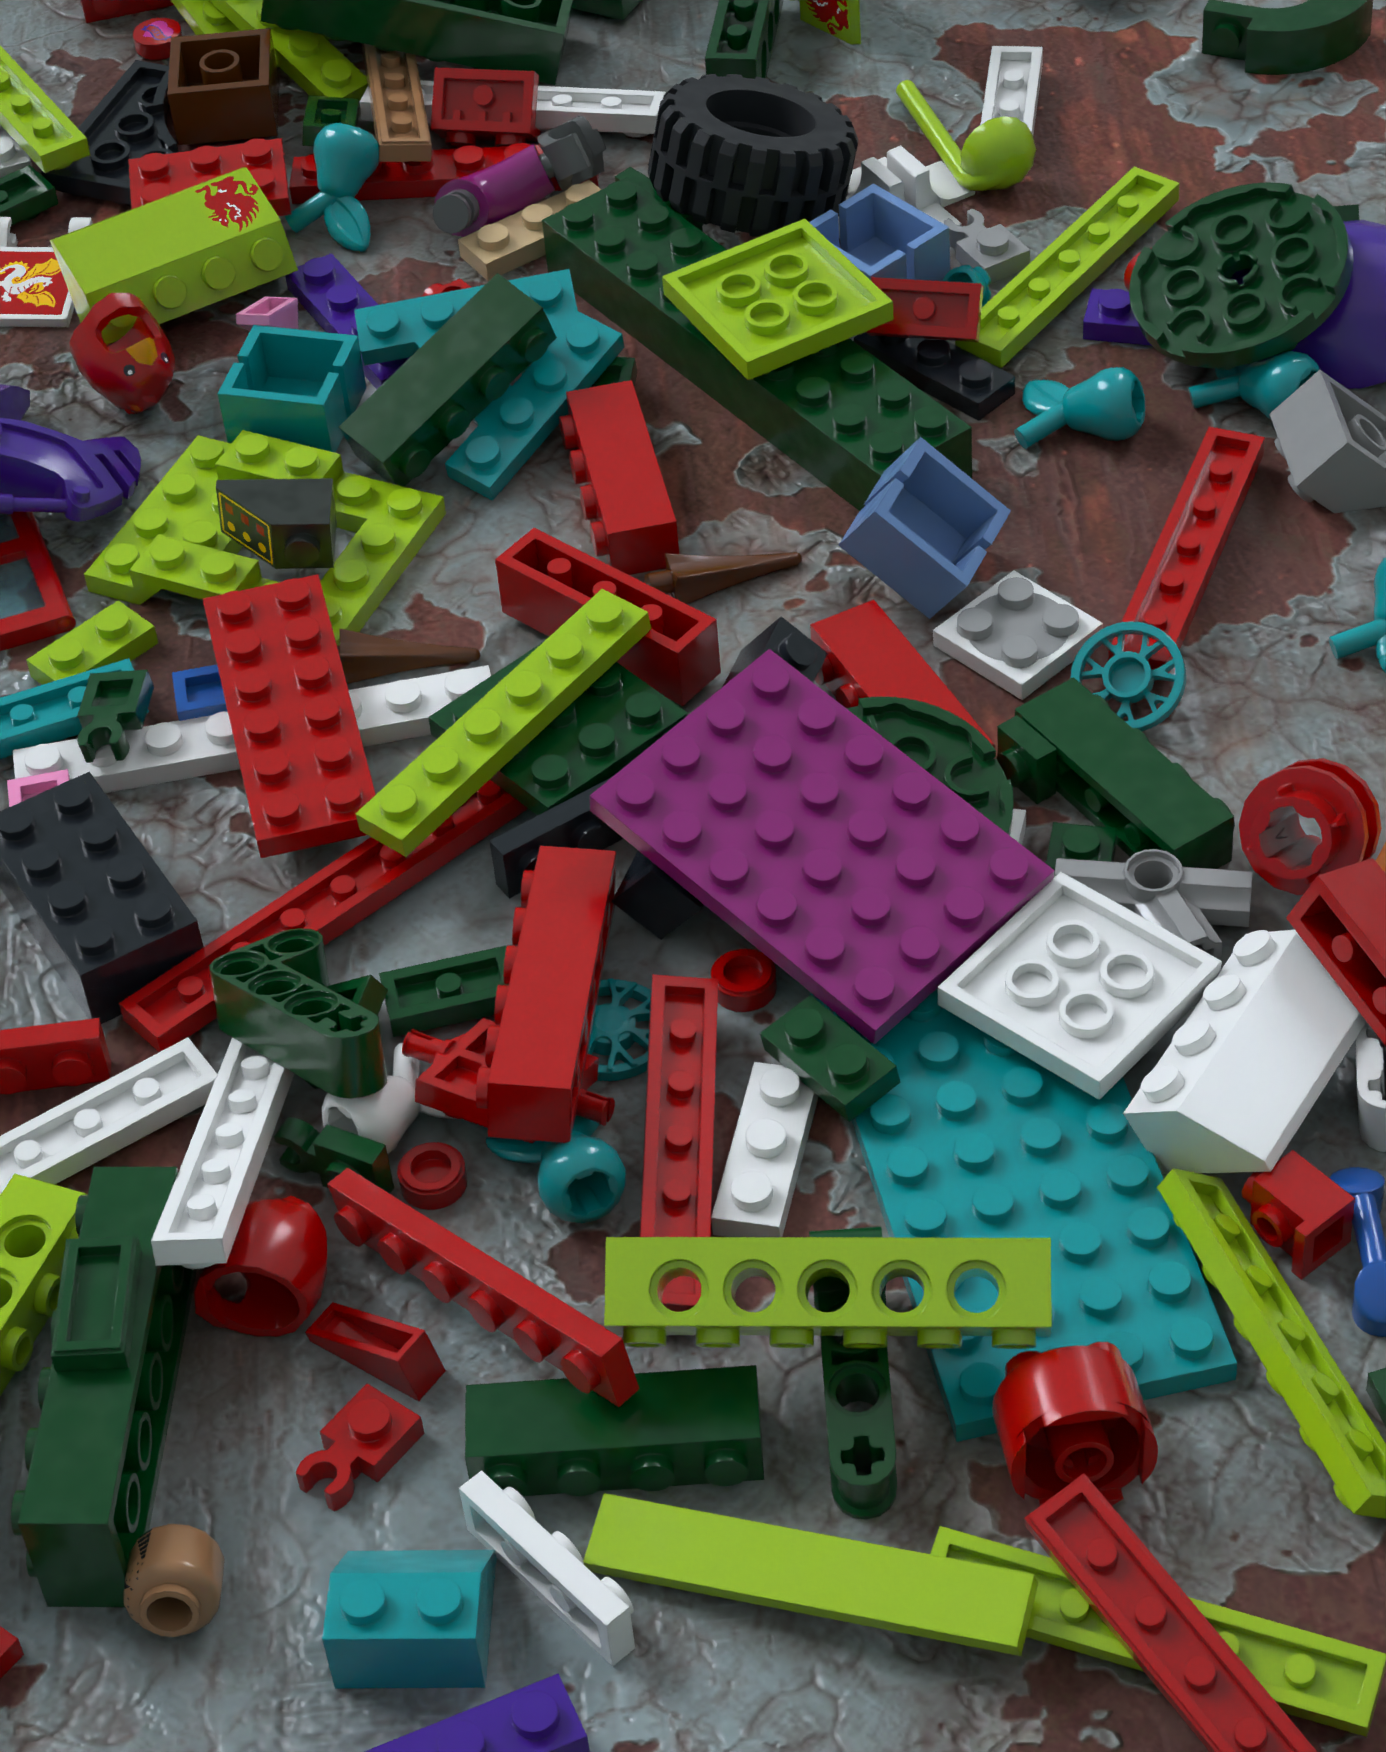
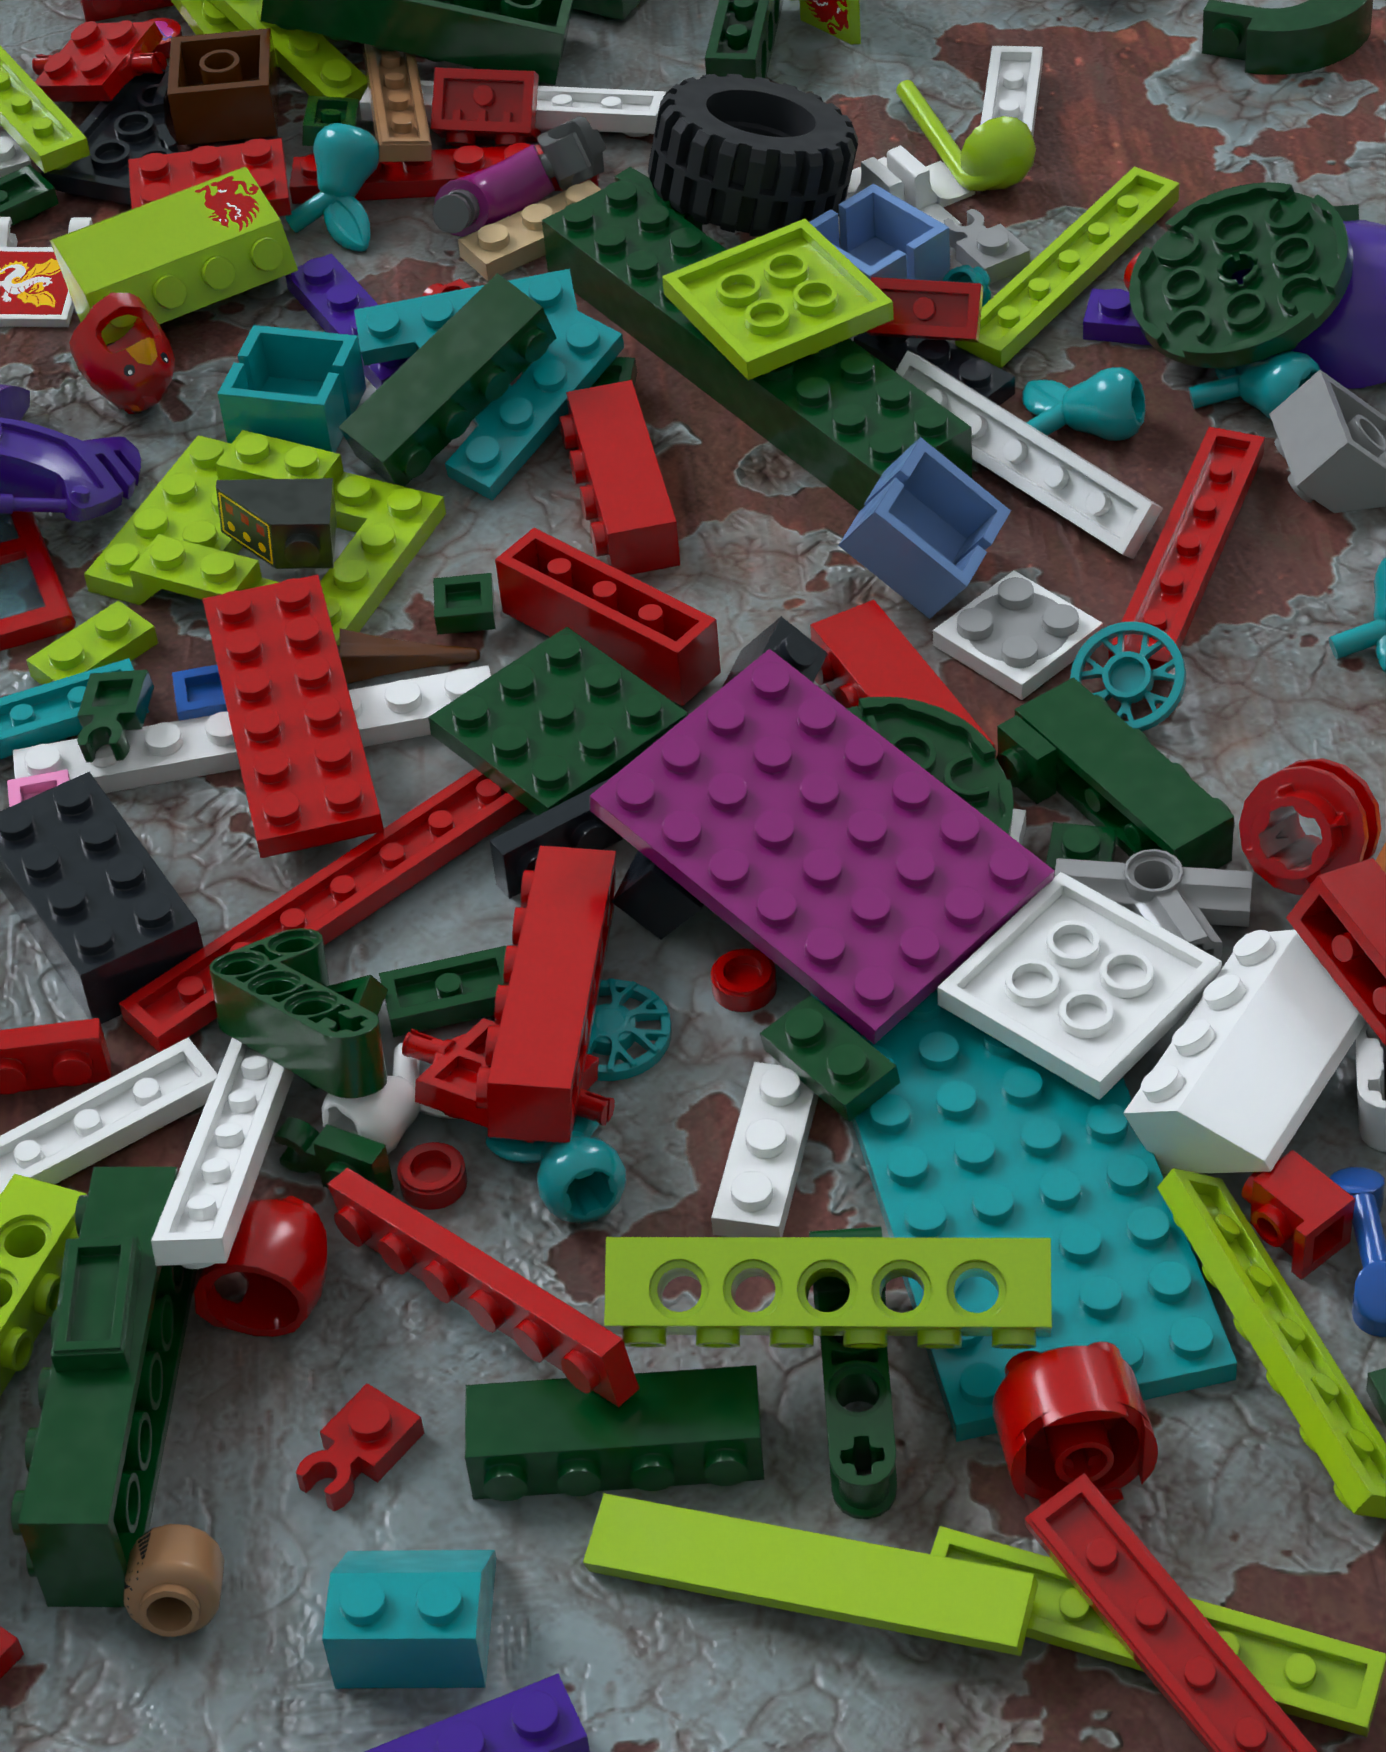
bright pink piece [236,296,298,331] -> none
red piece [305,1302,446,1401] -> none
lime plate [355,589,651,857] -> none
white plate [459,1470,635,1667] -> none
red plate [639,974,718,1312] -> none
reddish brown piece [645,552,802,604] -> none
none -> red plate [32,20,167,102]
none -> dark green plate [433,573,496,635]
none -> white plate [895,351,1163,559]

